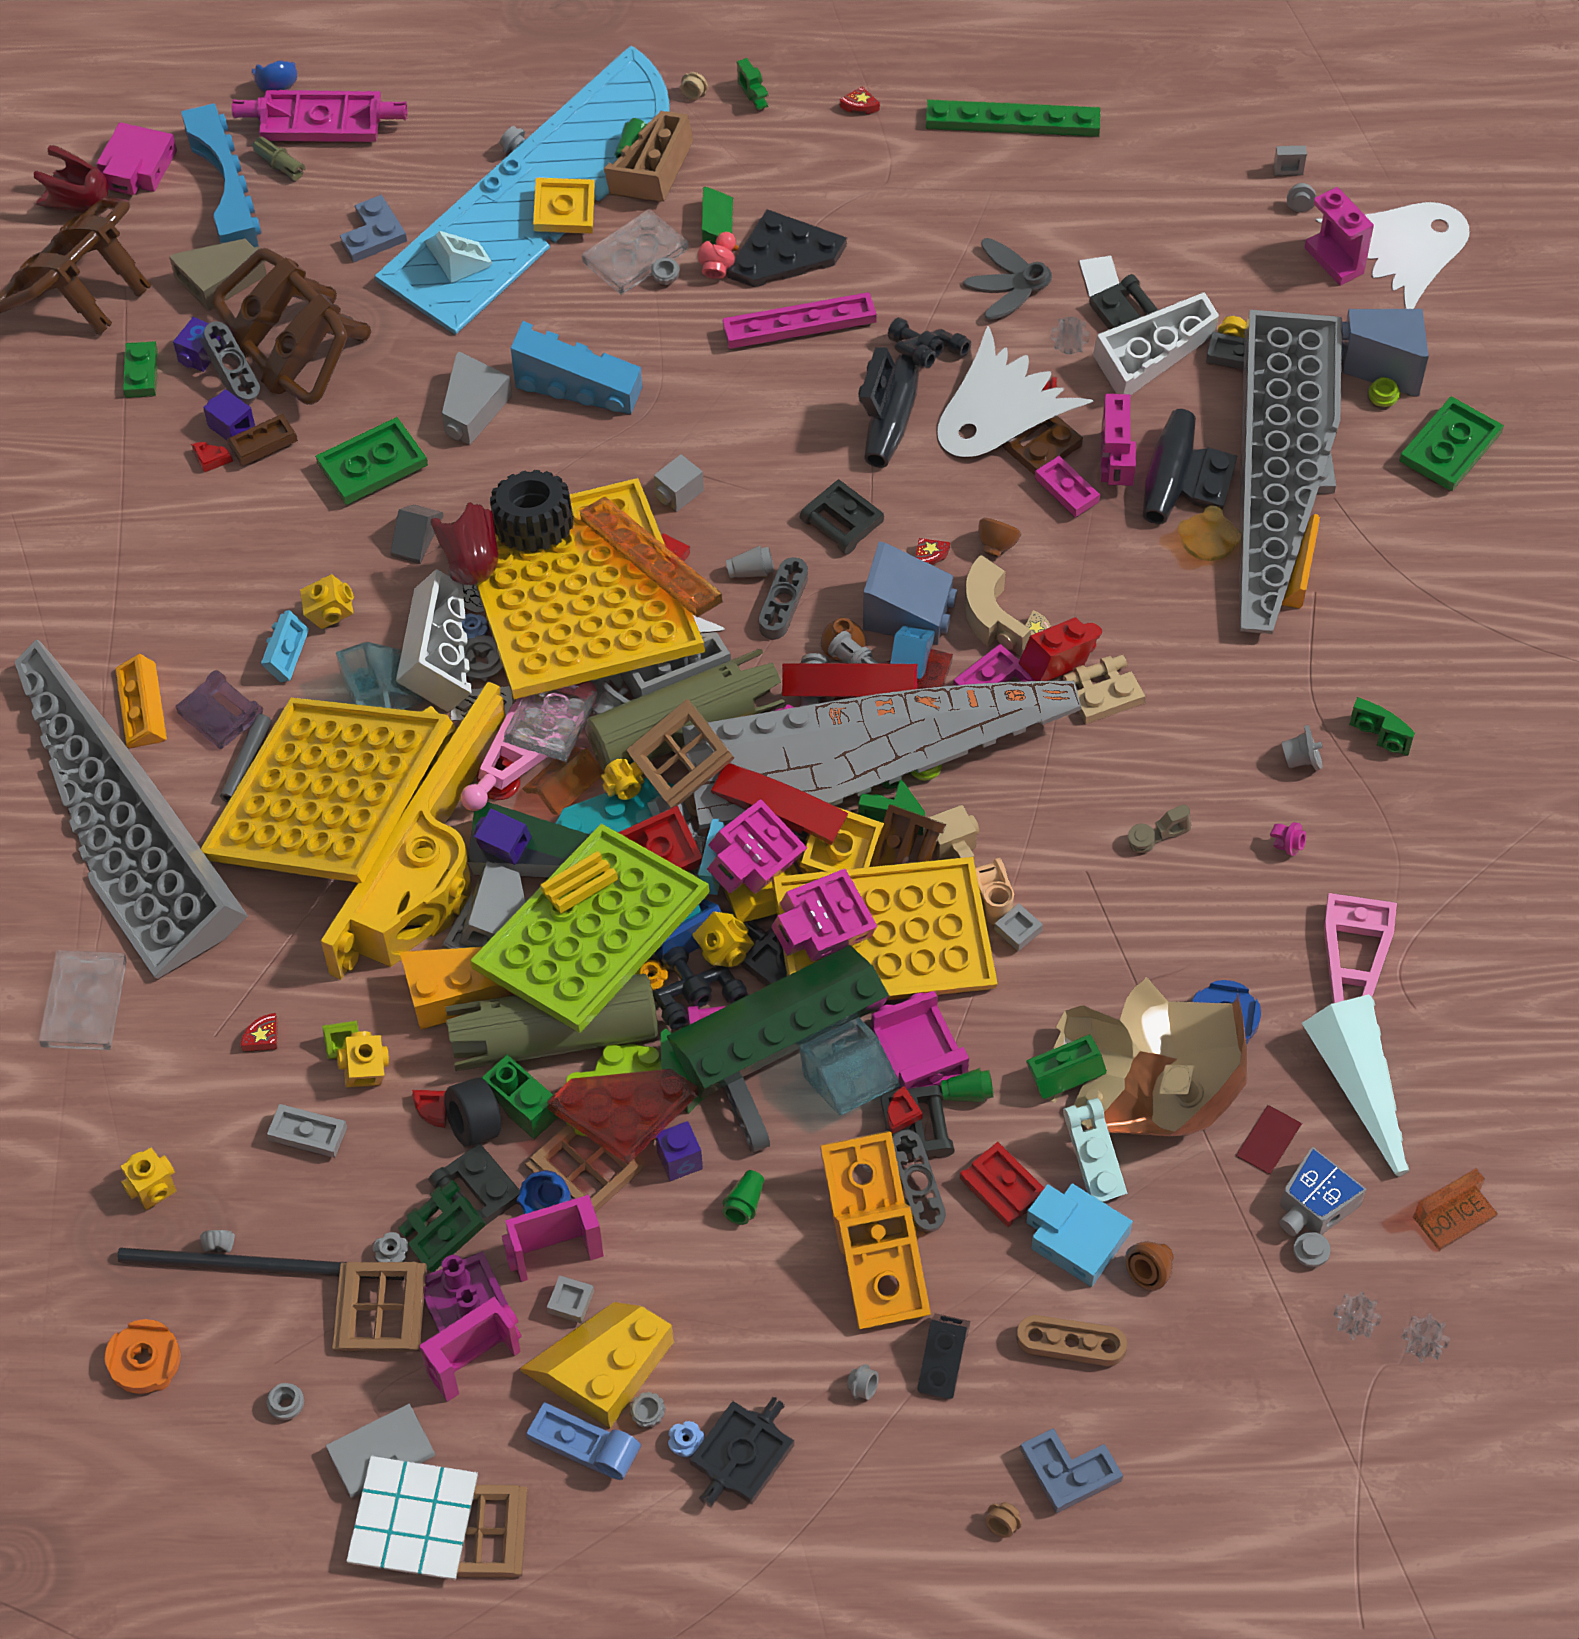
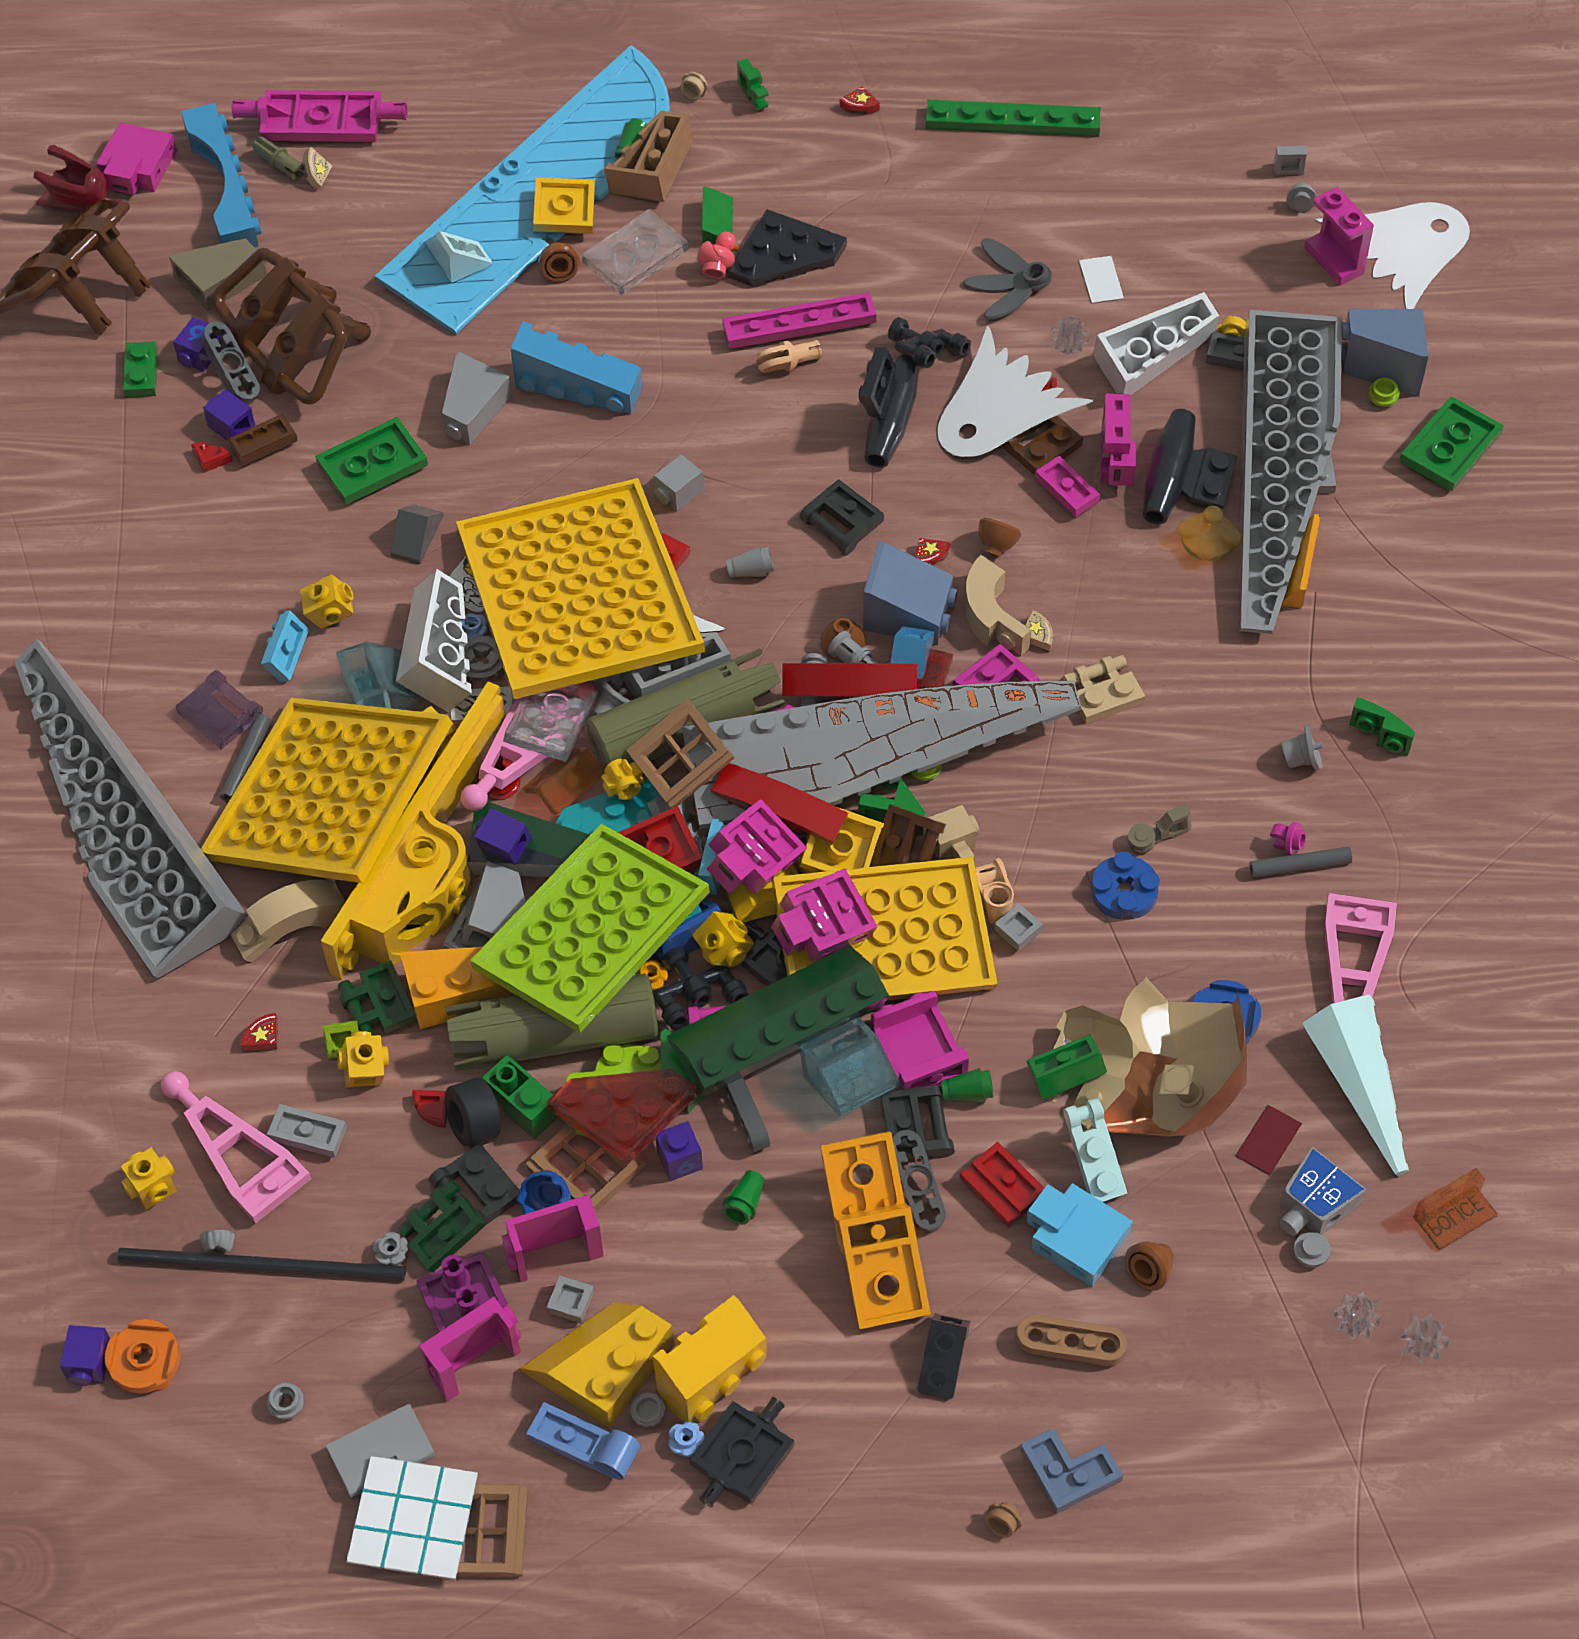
clear plate [39,950,127,1050] -> none
light orange slope [115,653,167,748] -> none
blue hair [252,61,297,92] -> none
medium nougat piece [333,1262,427,1352] -> none
sand blue plate [340,194,407,263] -> none
dark red hair [431,502,498,585] -> none
black tyre [490,470,573,552] -> none
light grey plate [499,126,526,154] -> none
yellow tile [540,851,618,914] -> none
clear orange plate [580,497,723,617] -> none
light grey piece [651,257,680,286] -> none
dark grey beam [759,557,808,639] -> none
light grey plate [847,1364,879,1400] -> none
red tile [887,1086,923,1134] -> none
red brick [1018,617,1102,681] -> none
pearl dark grey plate [1089,274,1158,330] -> none
none -> dark purple brick [60,1325,110,1386]
none -> bright pink plate [161,1071,311,1224]
none -> tan arch [231,880,345,963]
none -> tan tile [303,147,332,190]
none -> dark green plate [338,960,417,1036]
none -> dark orange brick [538,242,580,283]
none -> yellow wedge [653,1295,767,1423]
none -> light nougat arm [756,340,822,373]
none -> blue plate [1091,852,1160,919]
none -> dark grey piece [1249,846,1352,878]

